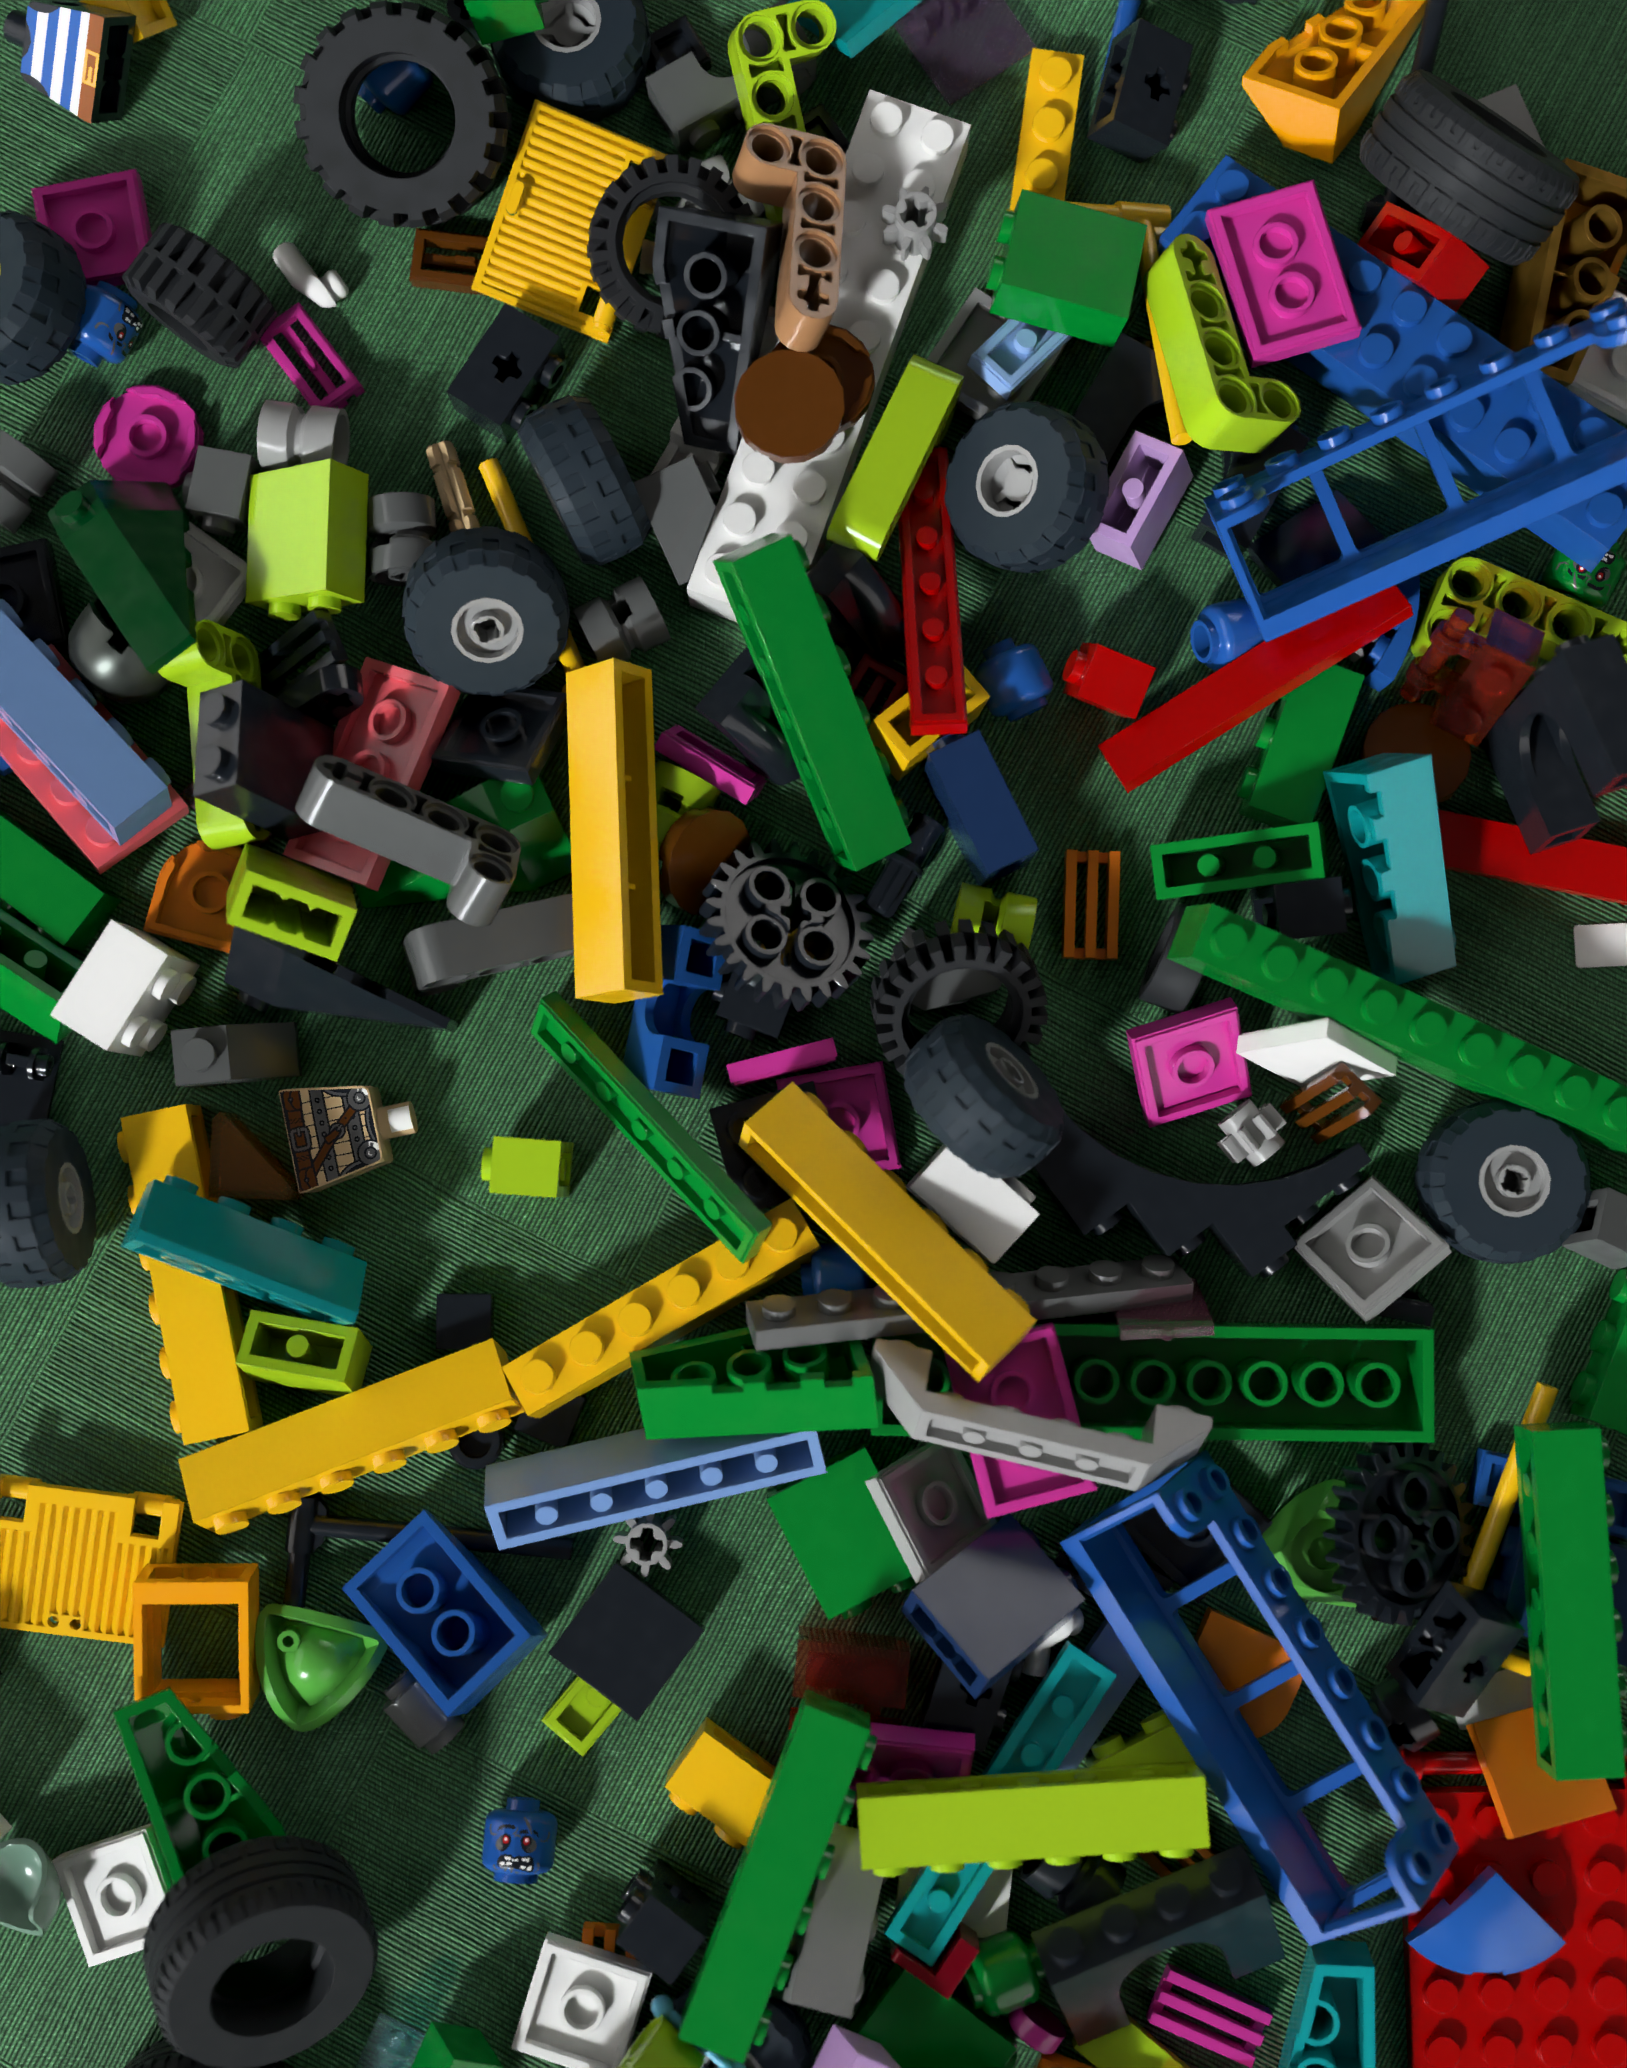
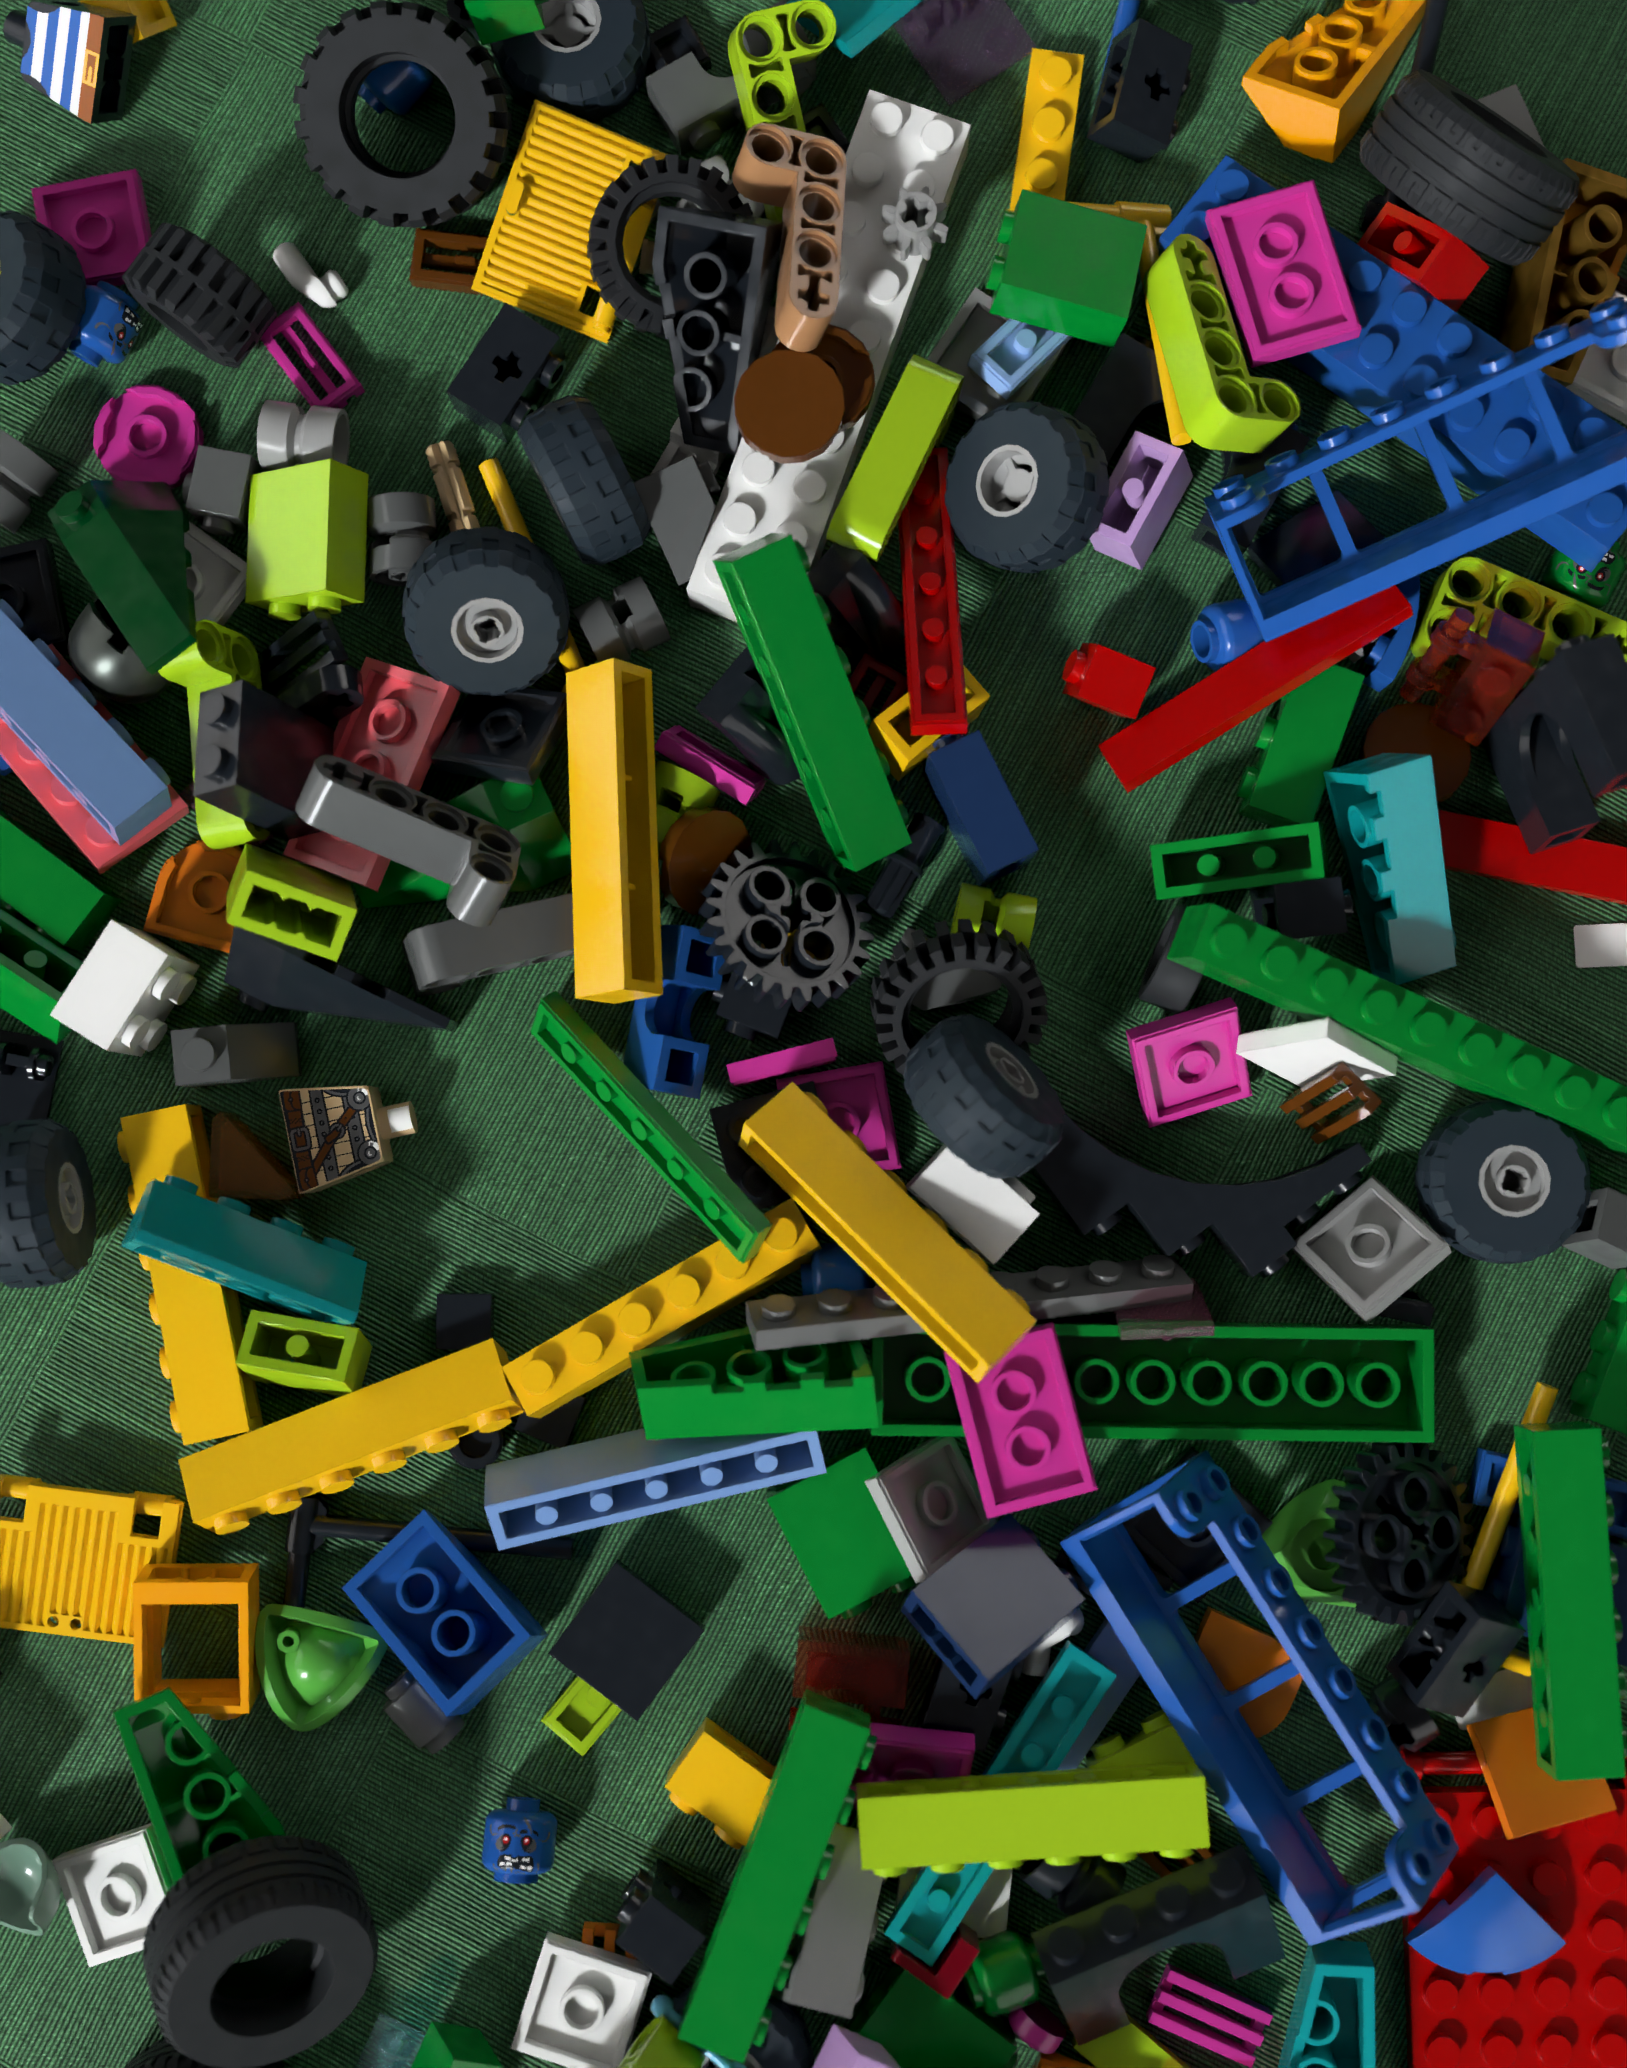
lime brick [481,1136,574,1198] -> none
light grey gear [613,1513,684,1577] -> none
light grey slope [869,1338,1213,1491] -> none
blue head [974,637,1053,723] -> none
orange tile [1061,849,1121,961] -> none
light grey gear [1217,1099,1287,1167] -> none

